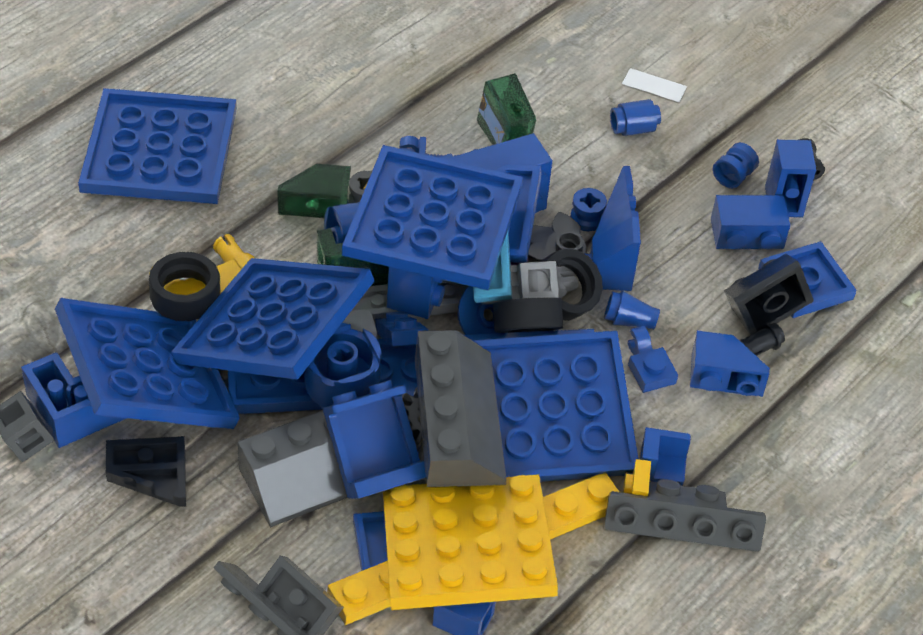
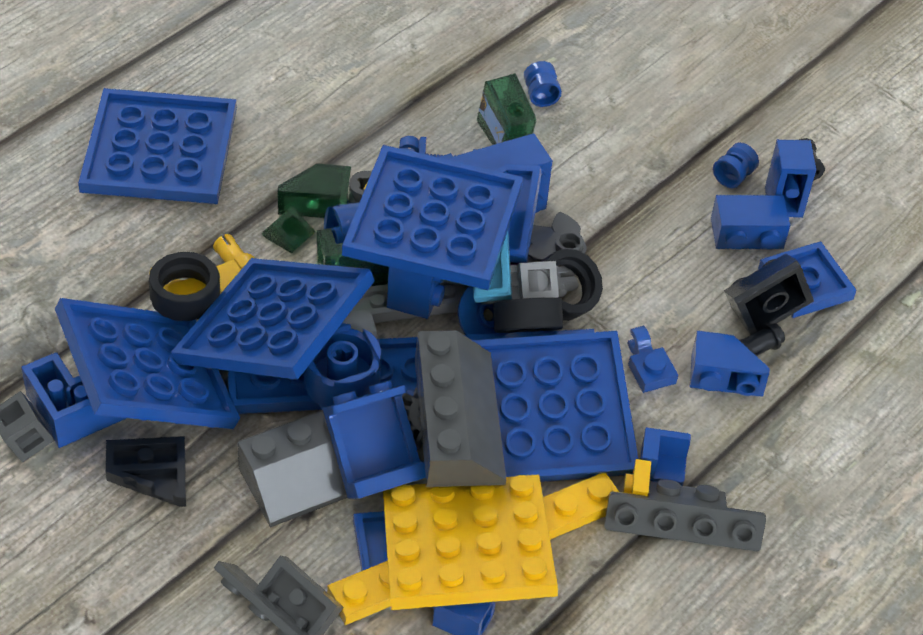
blue plate [375,311,429,346] -> none
blue wheel [570,188,607,232] -> none
blue wedge [584,166,641,291] -> none
blue cone [604,291,660,330] -> none
blue brick [610,99,661,136] -> none
white sticker [622,68,687,102] -> none
none -> clear green slope [261,206,316,254]
none -> blue wheel [524,61,562,107]

